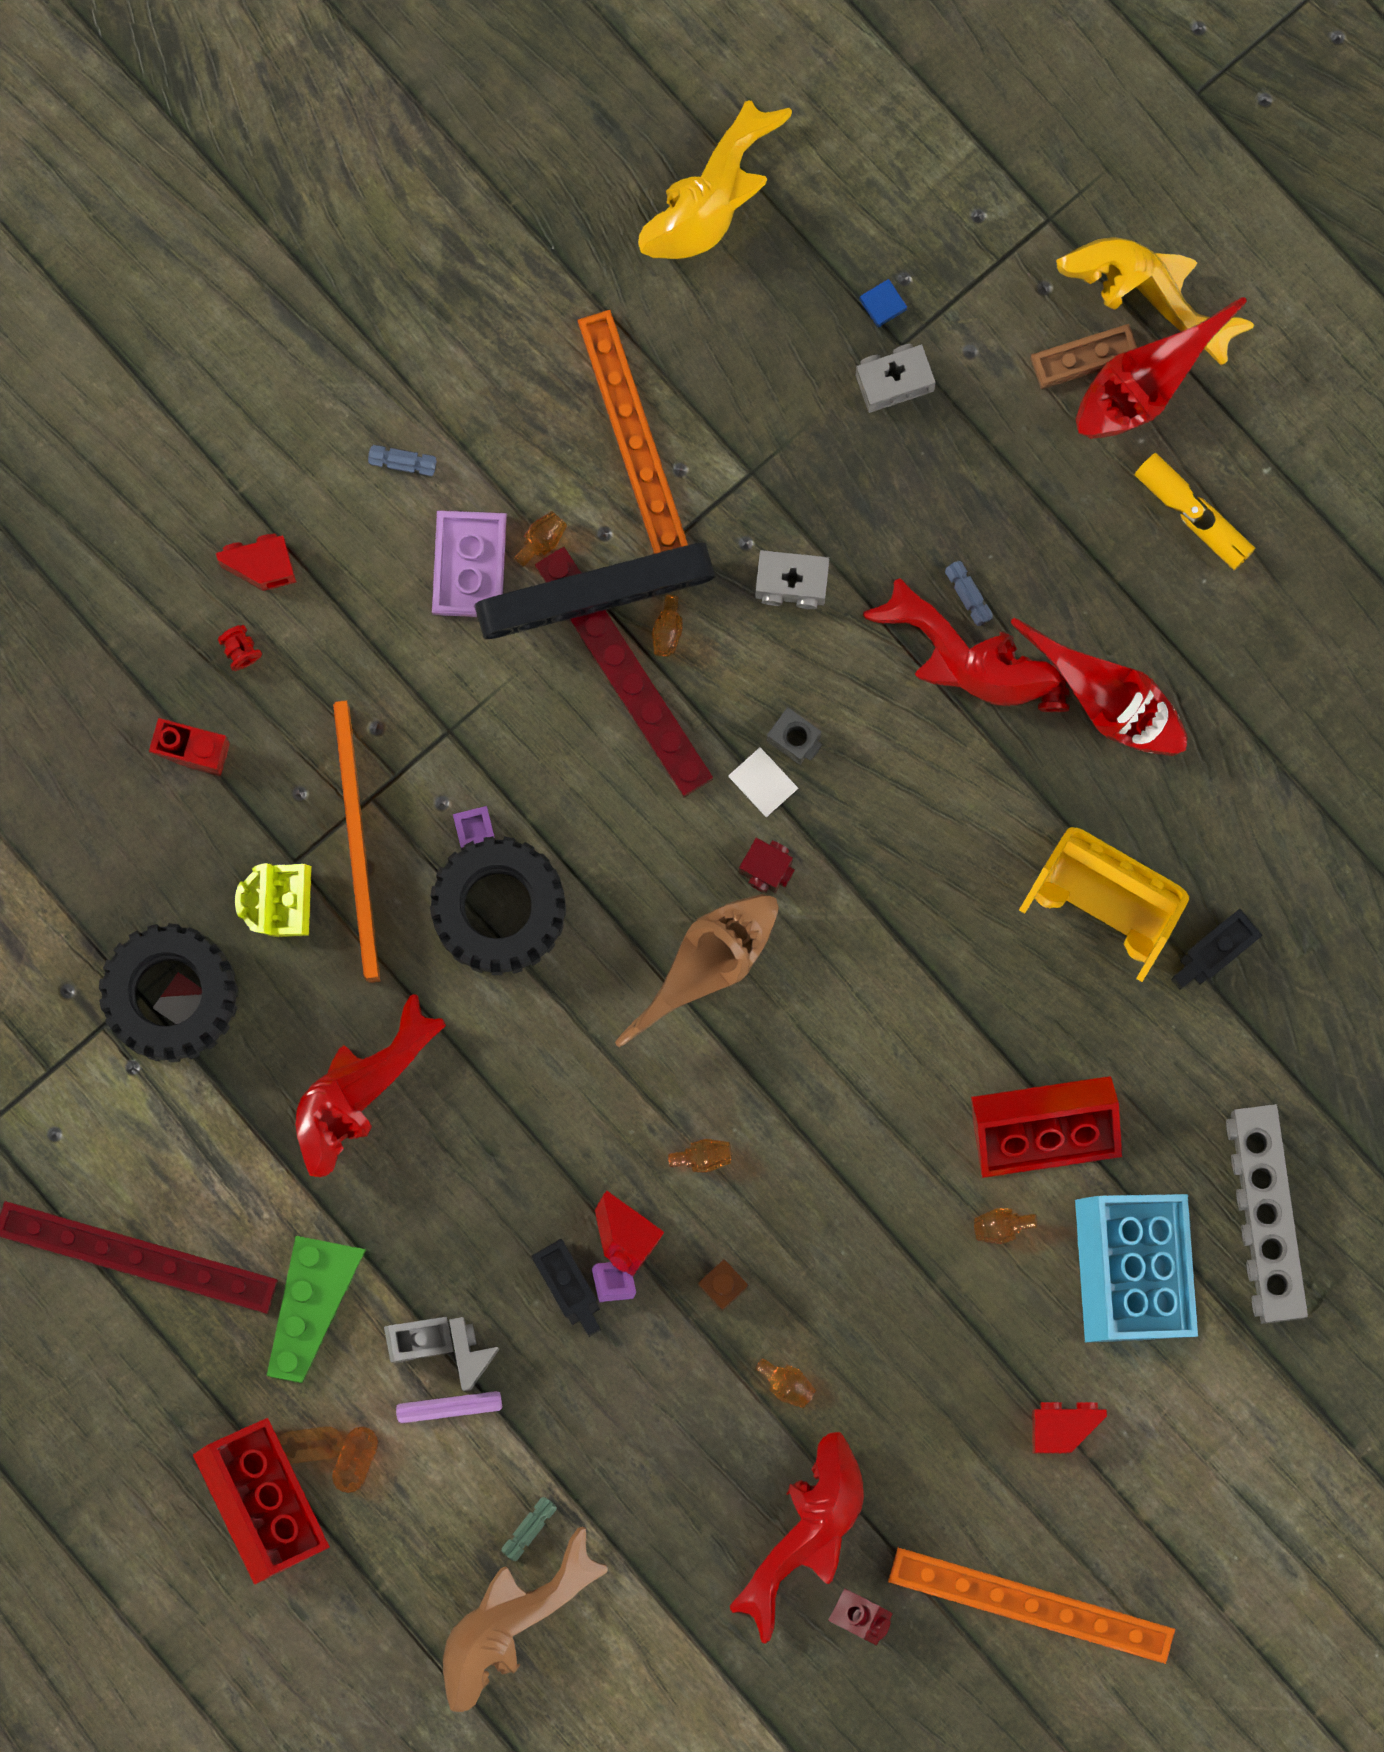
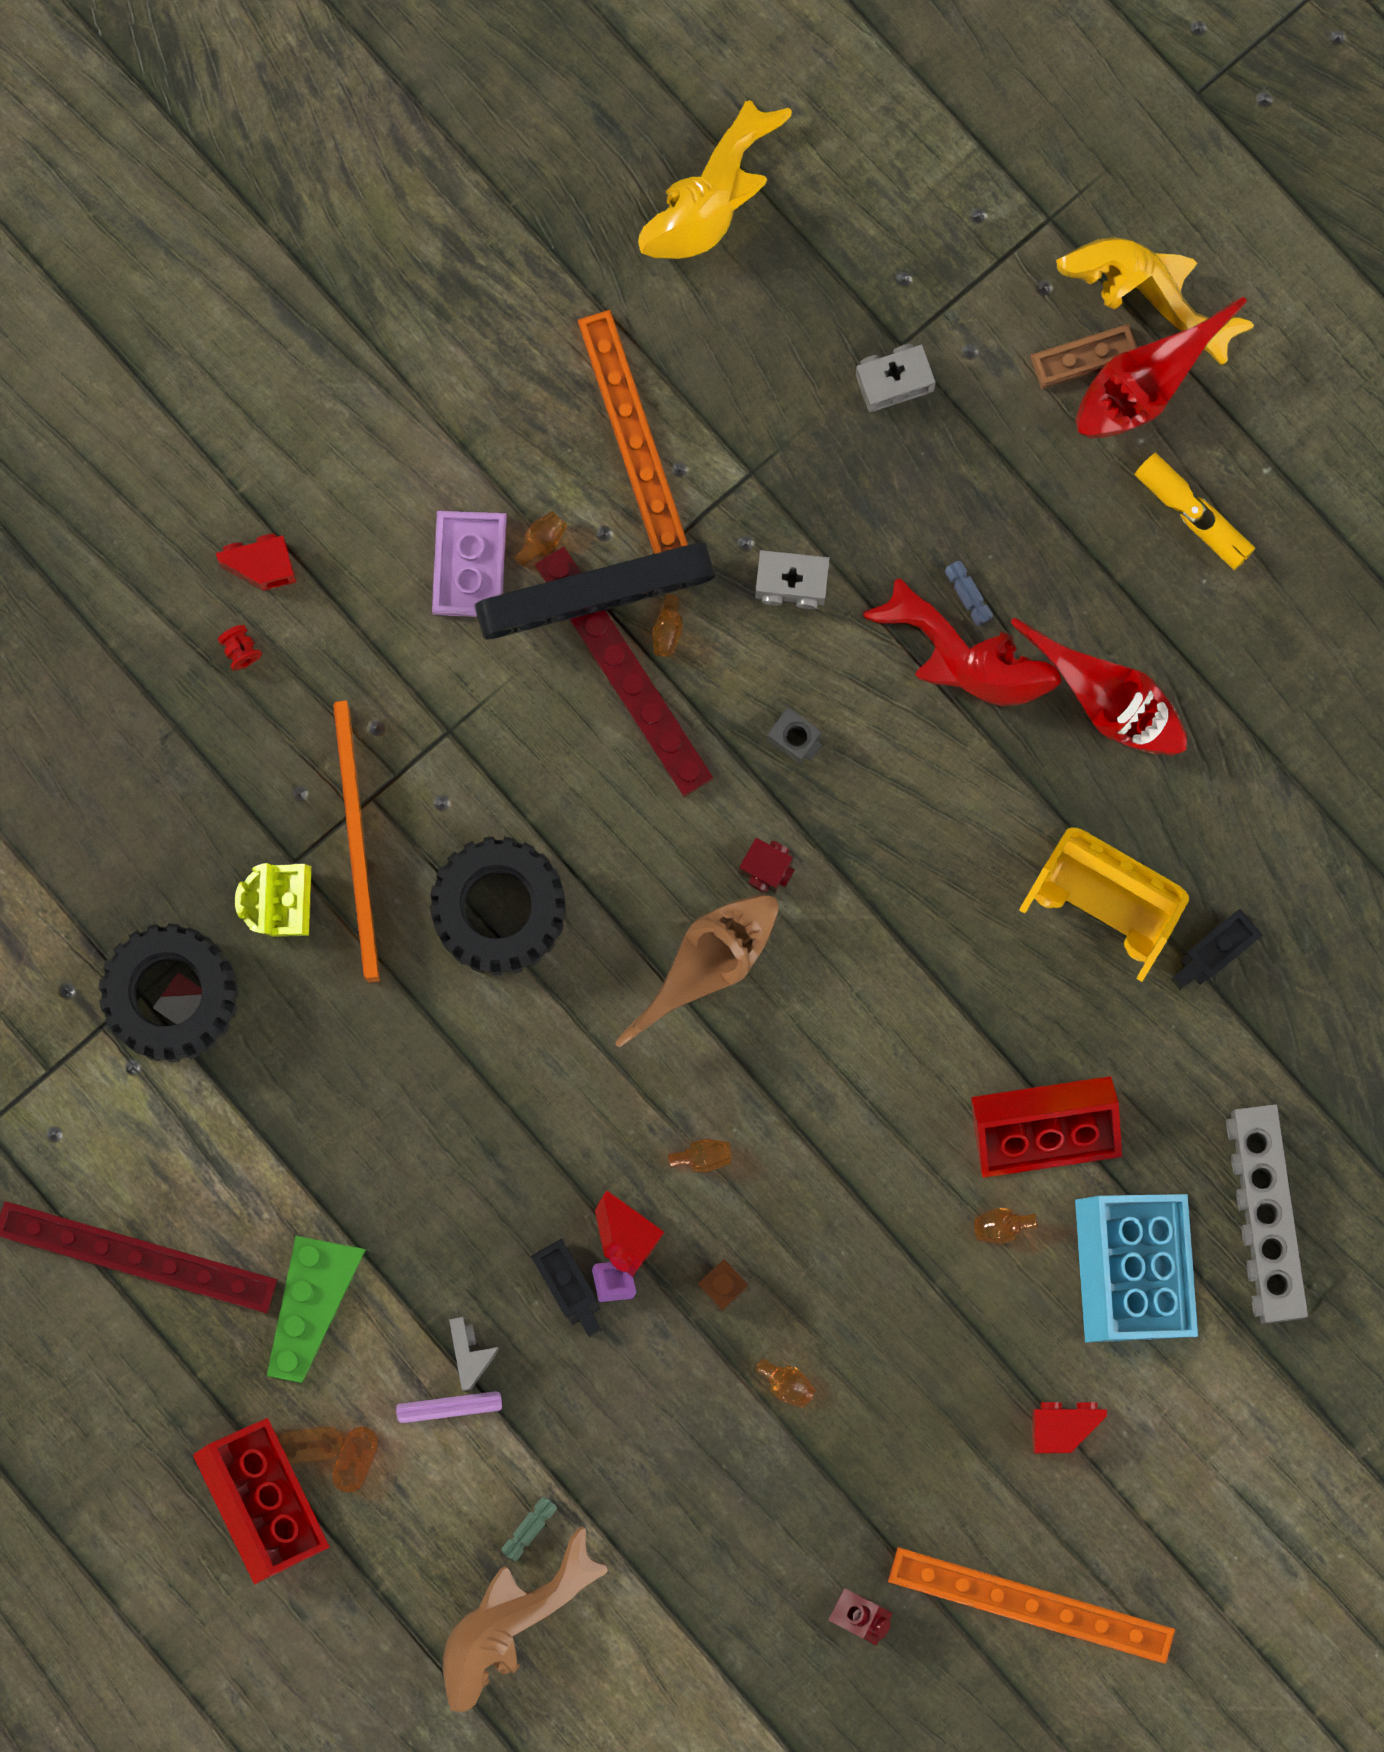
red slope [149,718,230,776] -> none
red piece [295,994,446,1177] -> none
sand blue axle [368,445,437,476] -> none
light grey slope [384,1317,454,1363] -> none
medium lavender plate [453,806,495,850] -> none
white sticker [728,747,798,817] -> none
red piece [730,1432,864,1644] -> none
blue tile [859,279,907,328] -> none
red bush [1038,673,1069,712] -> none

